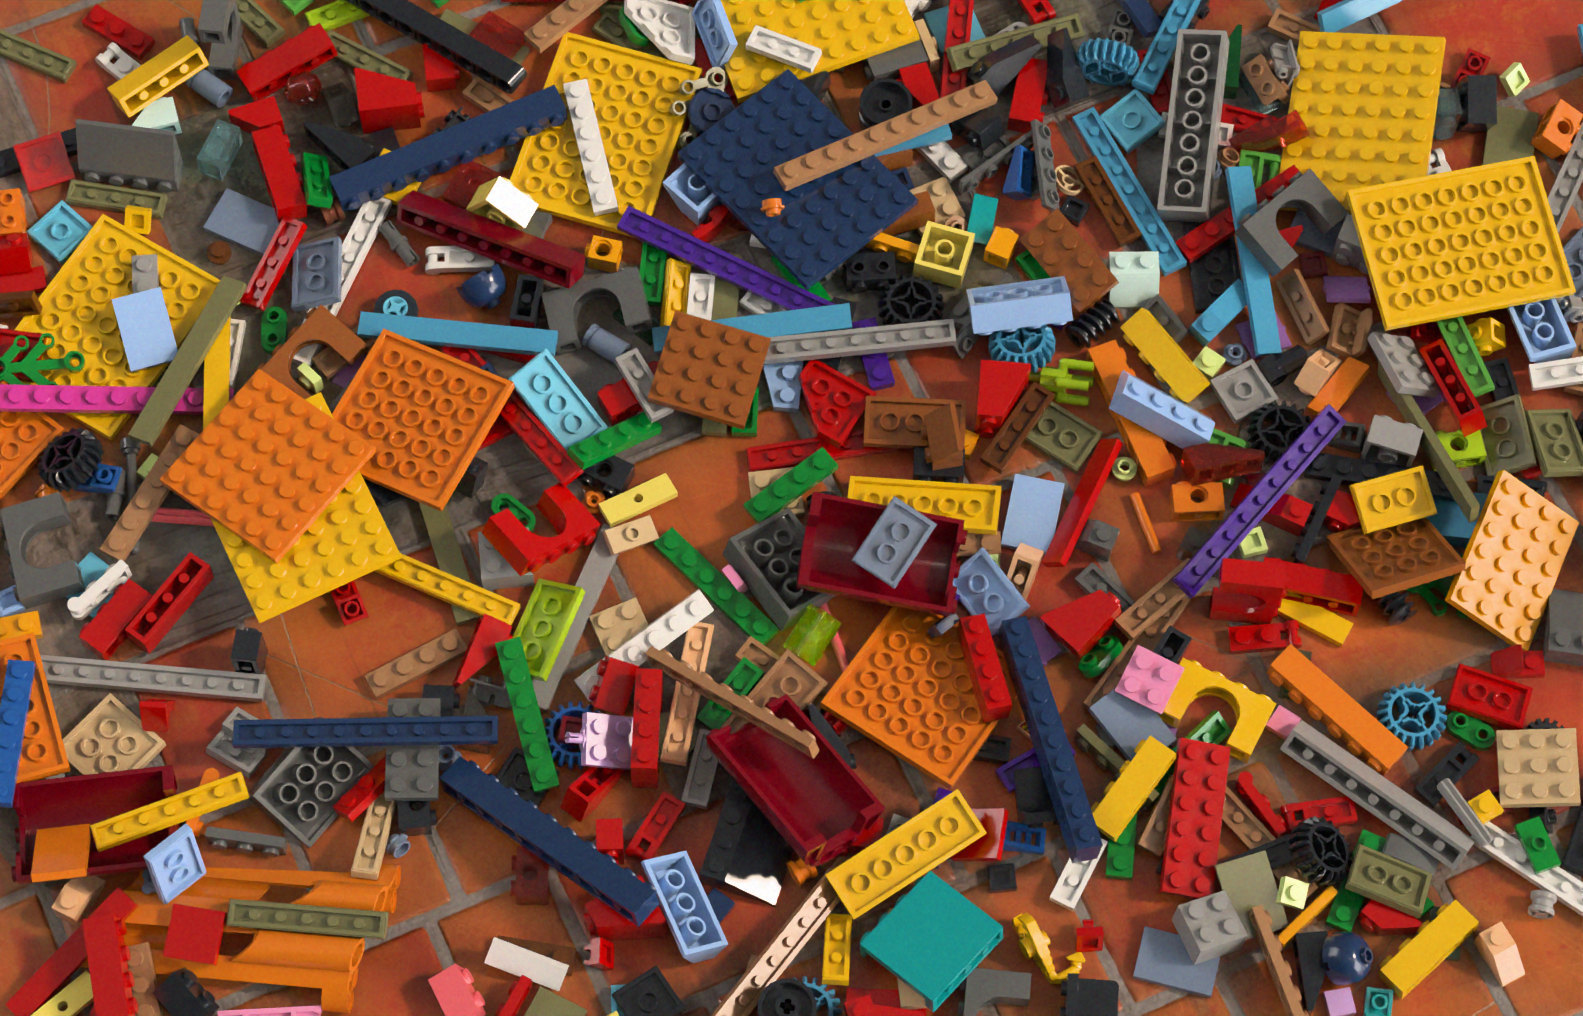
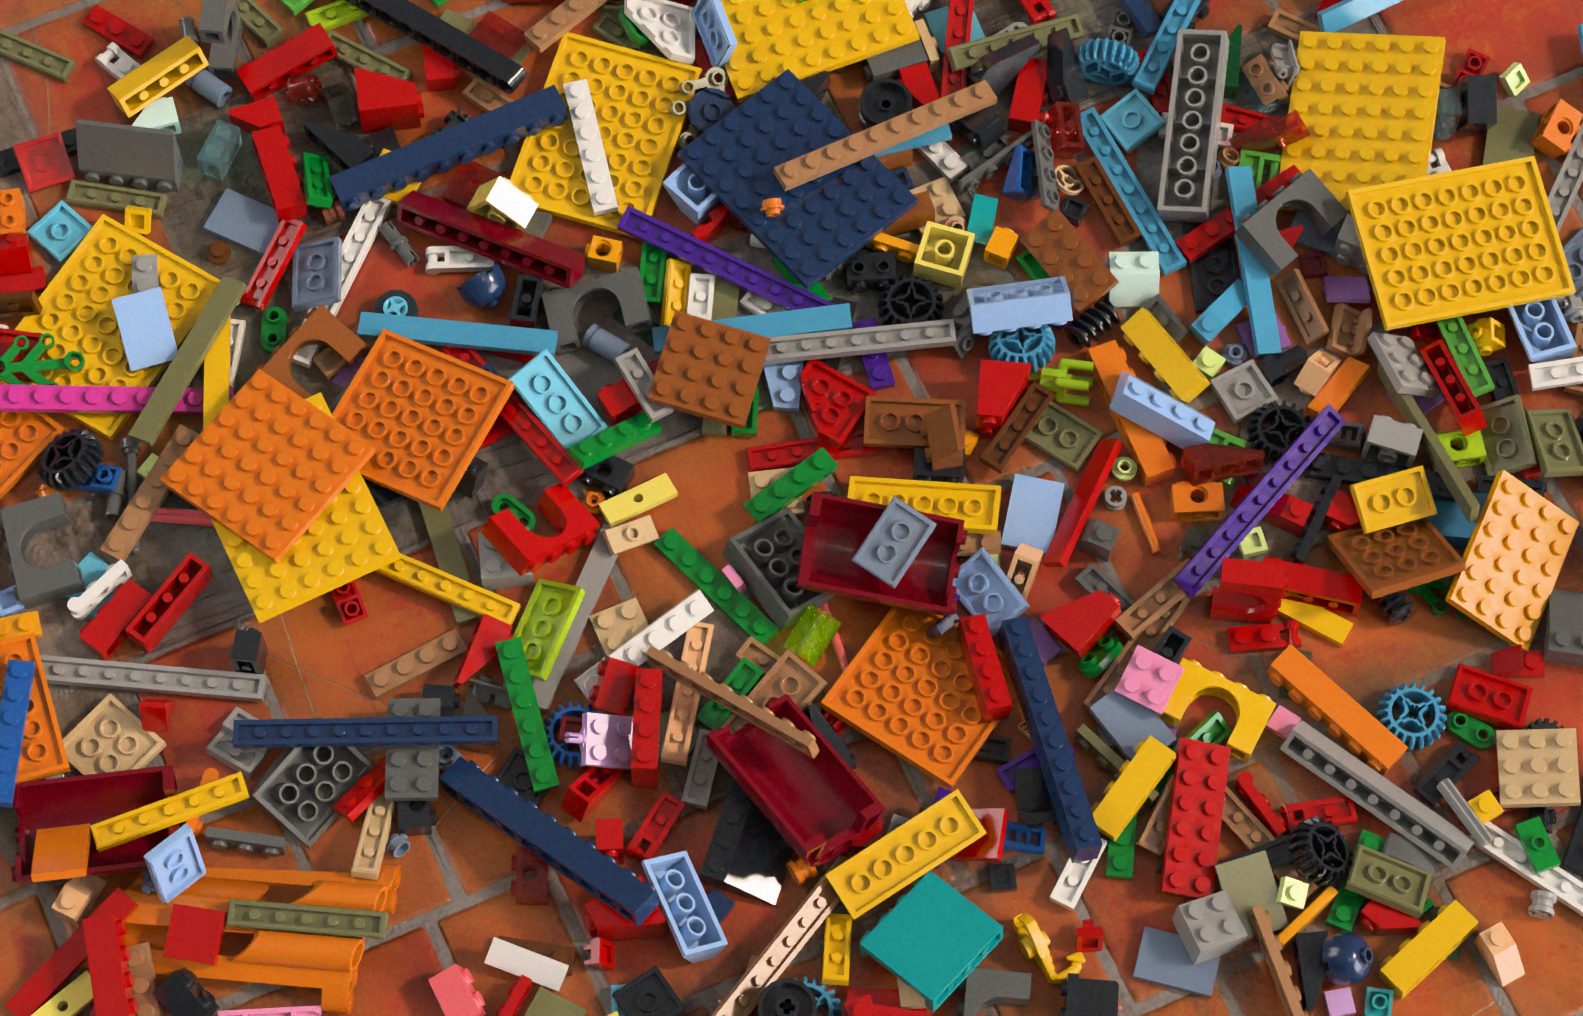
yellowish green plate [297,362,324,394] -> none
white plate [745,25,822,73] -> none
none -> clear red brick [1045,101,1085,159]
none -> light grey bush [1103,486,1127,511]

